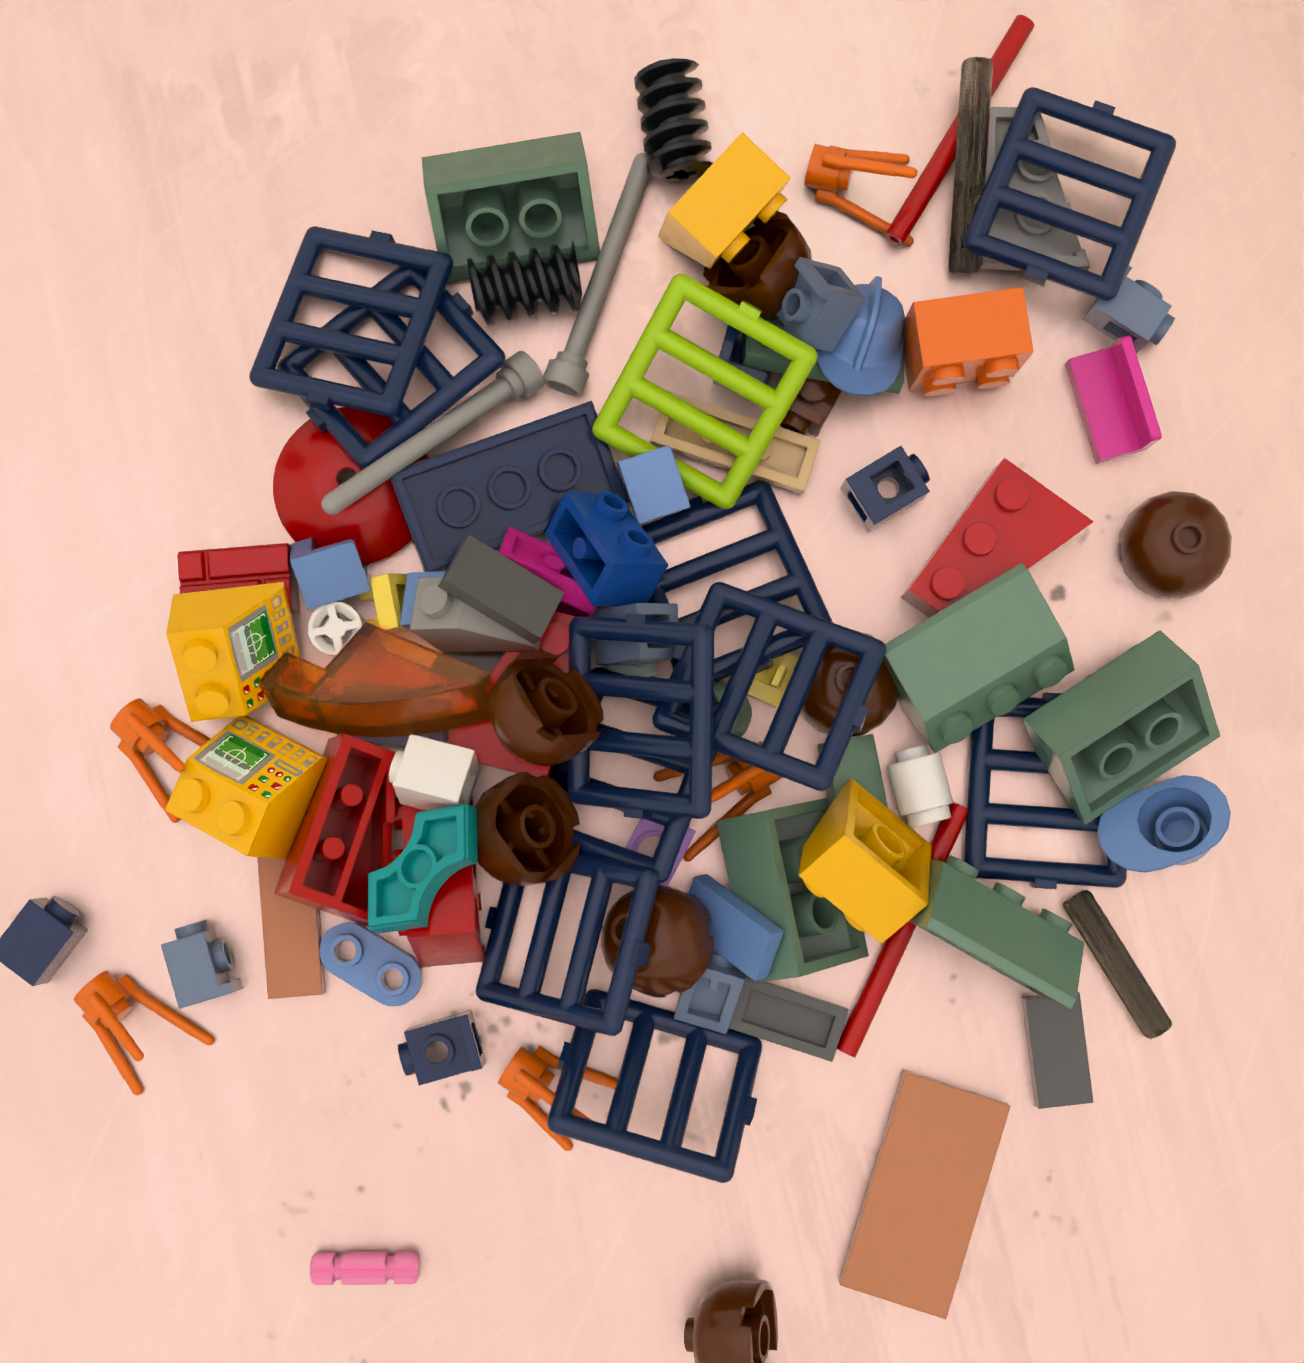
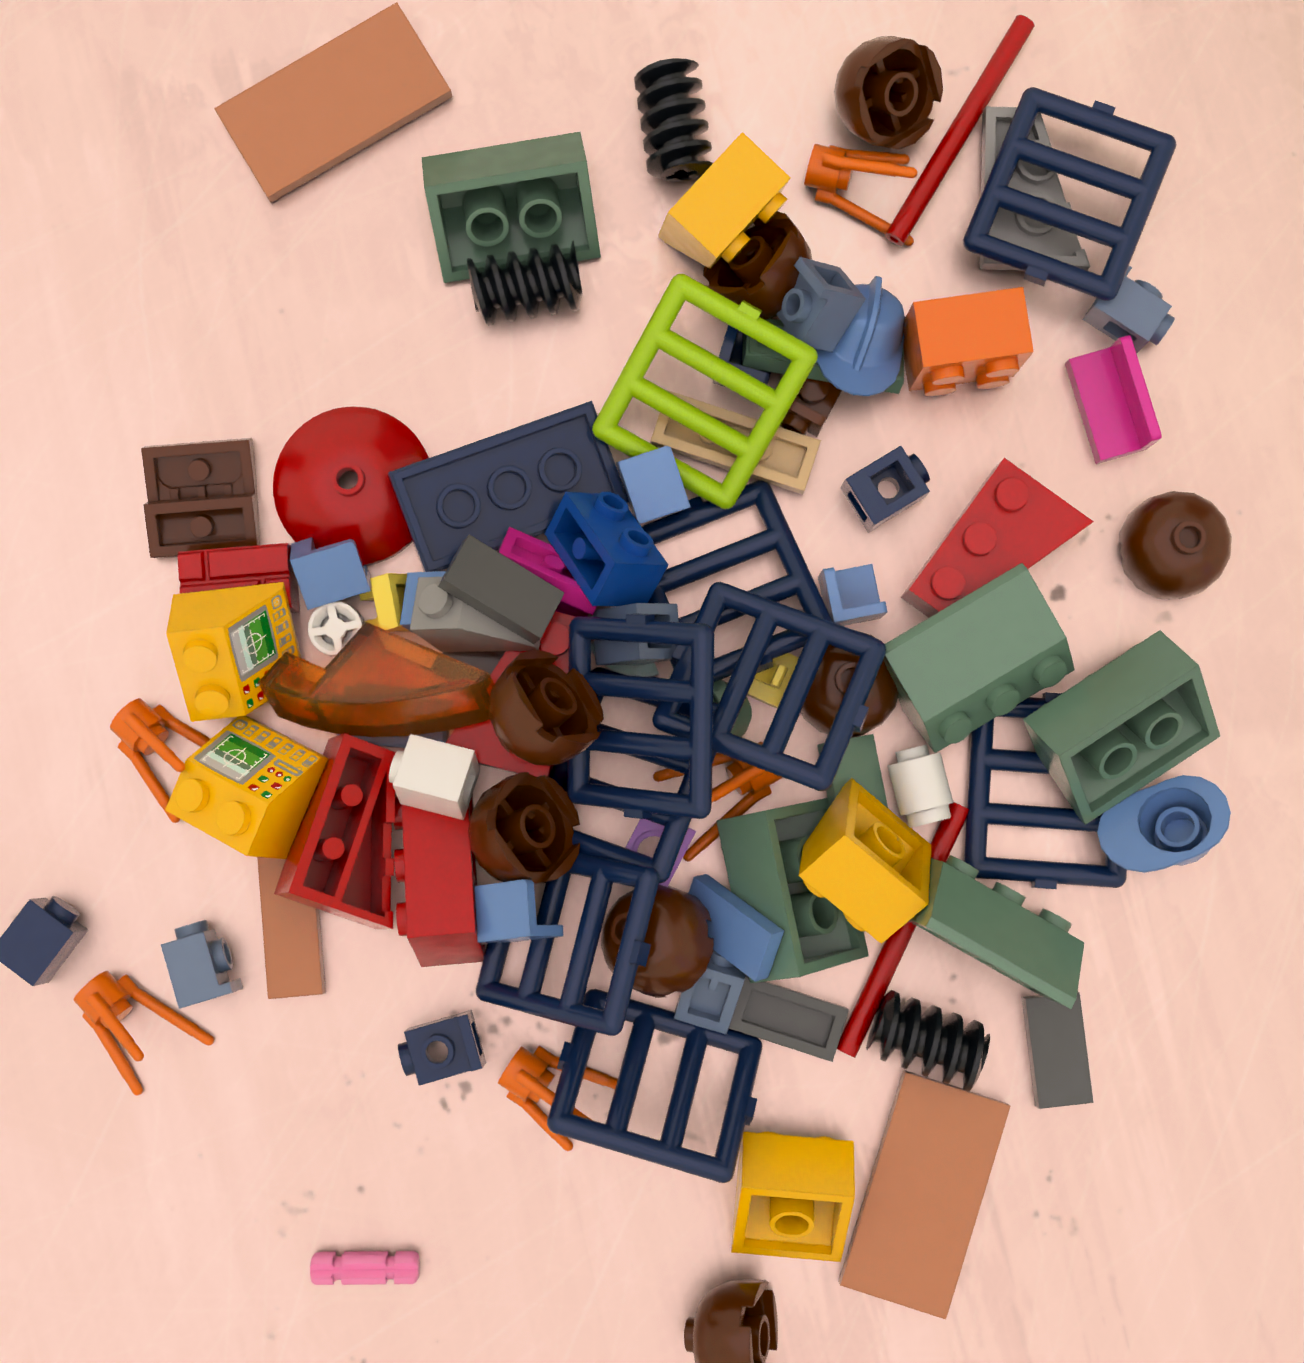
dark blue bar [249,226,453,417] -> none
dark blue bar [277,266,506,470] -> none
medium blue plate [319,922,423,1006] -> none
light grey piece [321,351,545,515] -> none
teal tile [368,804,478,934] -> none
light grey piece [543,153,651,397] -> none
clear smoke axle [948,57,993,275] -> none
clear smoke axle [1063,890,1172,1039] -> none
none -> reddish brown slope [141,438,260,558]
none -> nougat tile [214,2,453,203]
none -> medium blue panel [474,879,563,943]
none -> yellow slope [731,1131,855,1262]
none -> medium blue panel [818,564,888,626]
none -> reddish brown cylinder [834,36,943,150]
none -> black piece [866,990,990,1092]

